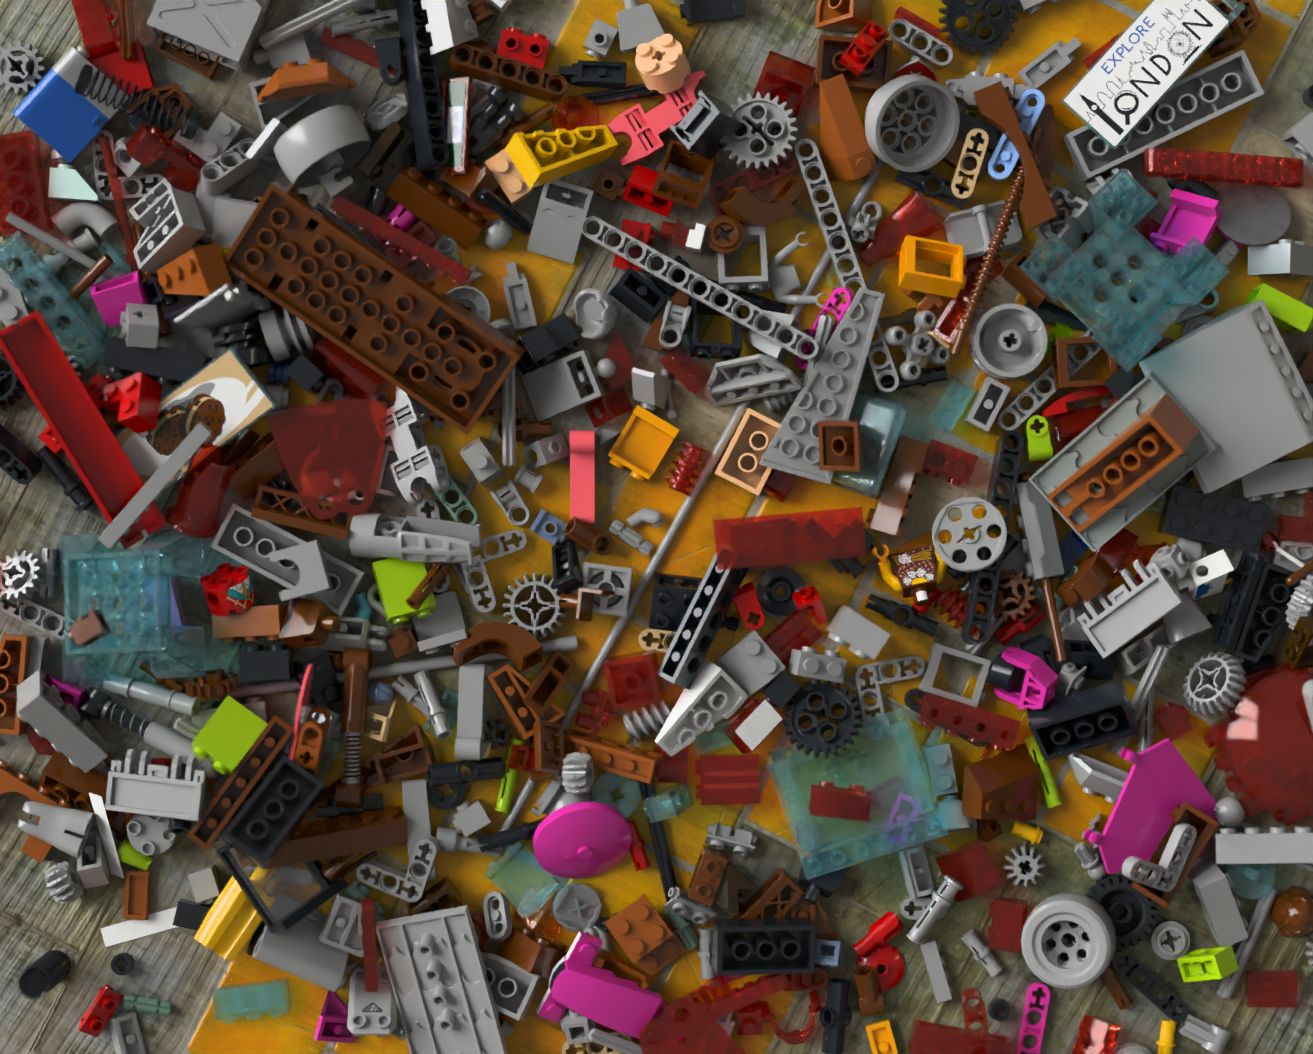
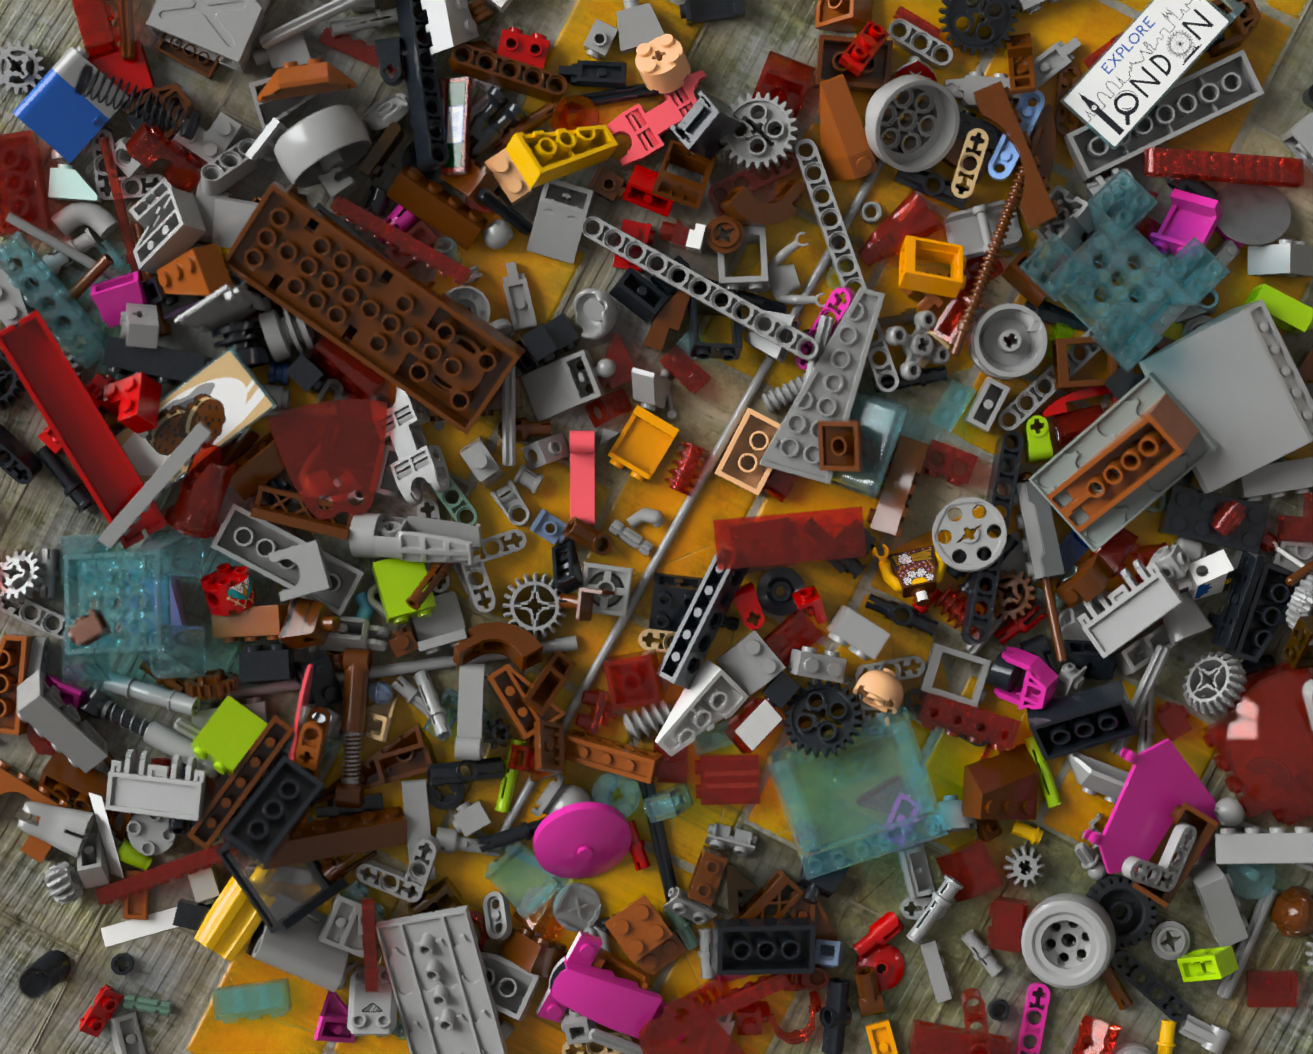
light grey gear [561,752,595,794] -> none
light grey piece [659,300,692,350] -> none
light grey wedge [704,354,803,406] -> none
clear red brick [809,781,871,822] -> none
light grey gear [846,212,877,243] -> none
light grey brick [922,742,958,796] -> none
none -> clear red piece [94,842,240,905]
none -> light nougat cylinder [853,668,904,714]
none -> reddish brown slope [1006,33,1036,95]
none -> reddish brown beam [1055,65,1081,137]
none -> clear red brick [1211,500,1247,537]

